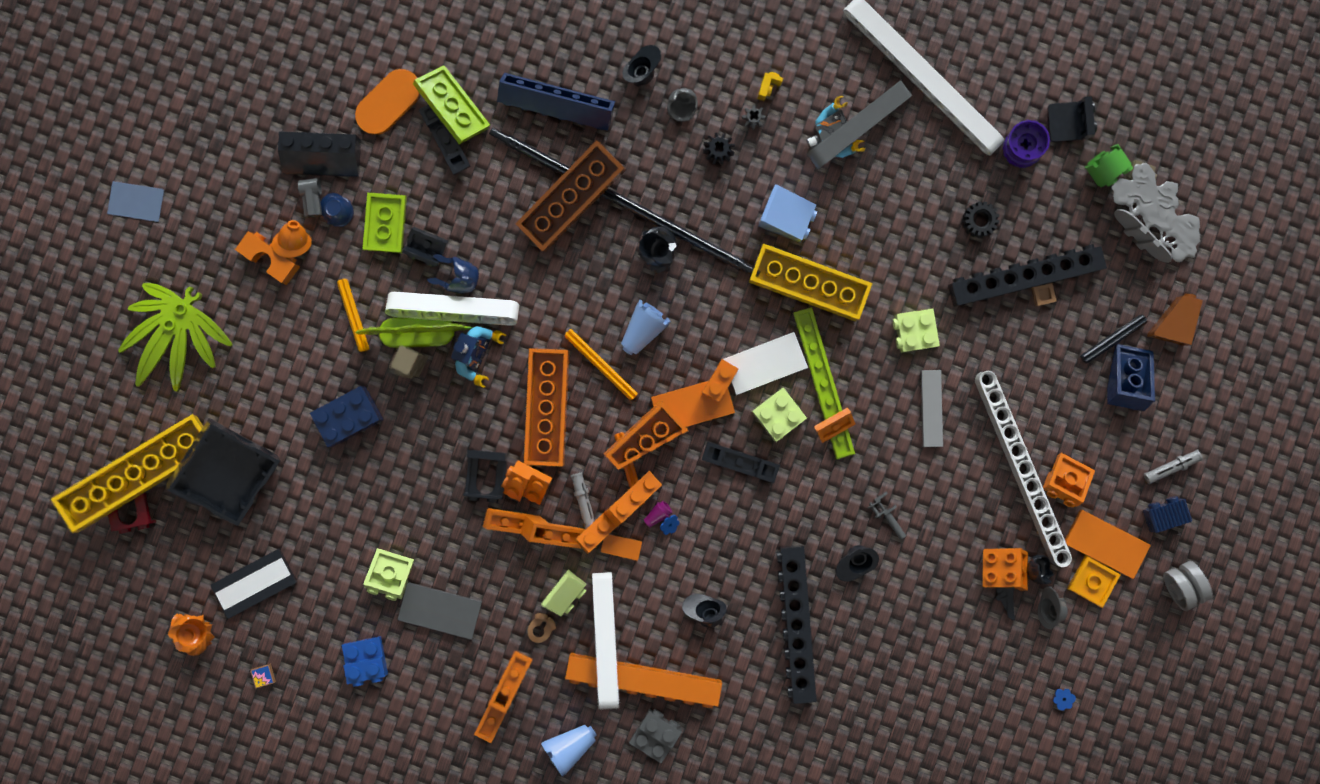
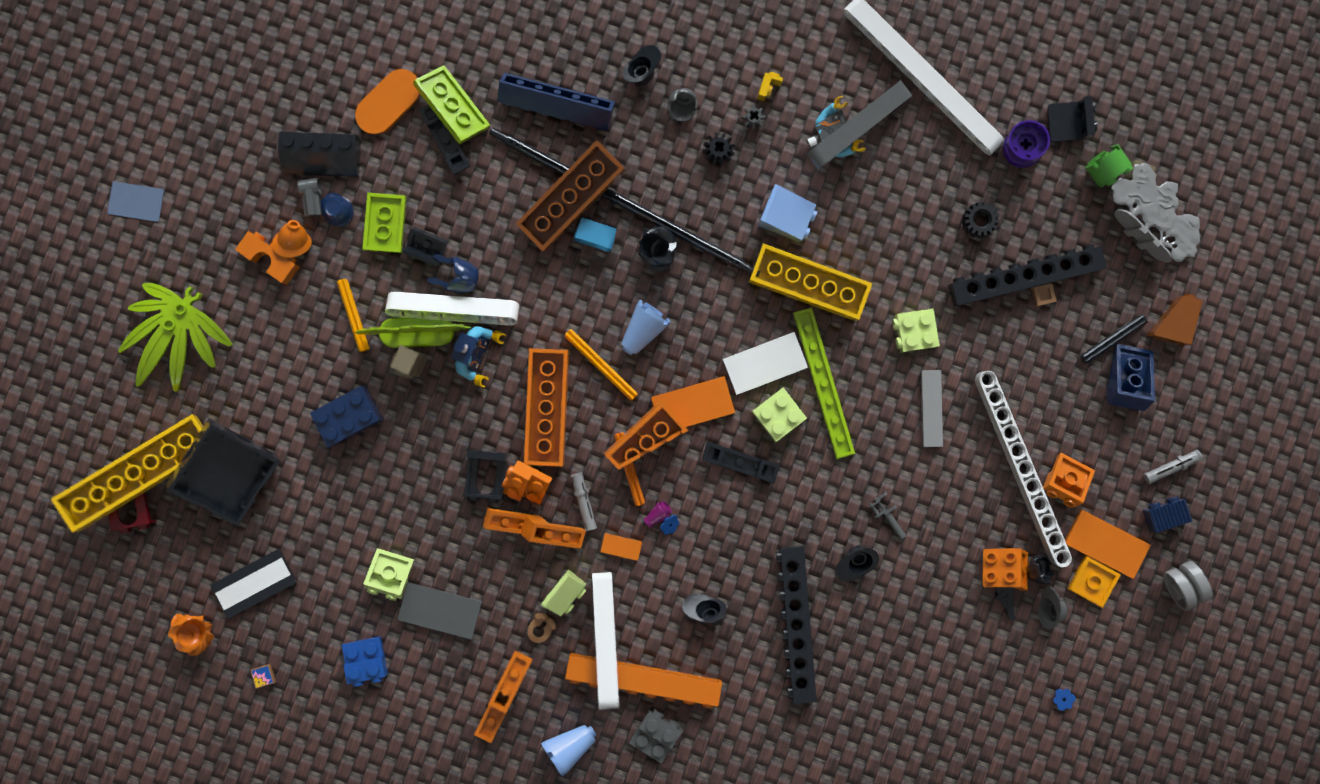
orange bracket [575,471,662,554] -> none
orange brick [702,359,739,403] -> none
orange plate [814,408,855,443] -> none
none -> dark azure piece [574,218,617,252]

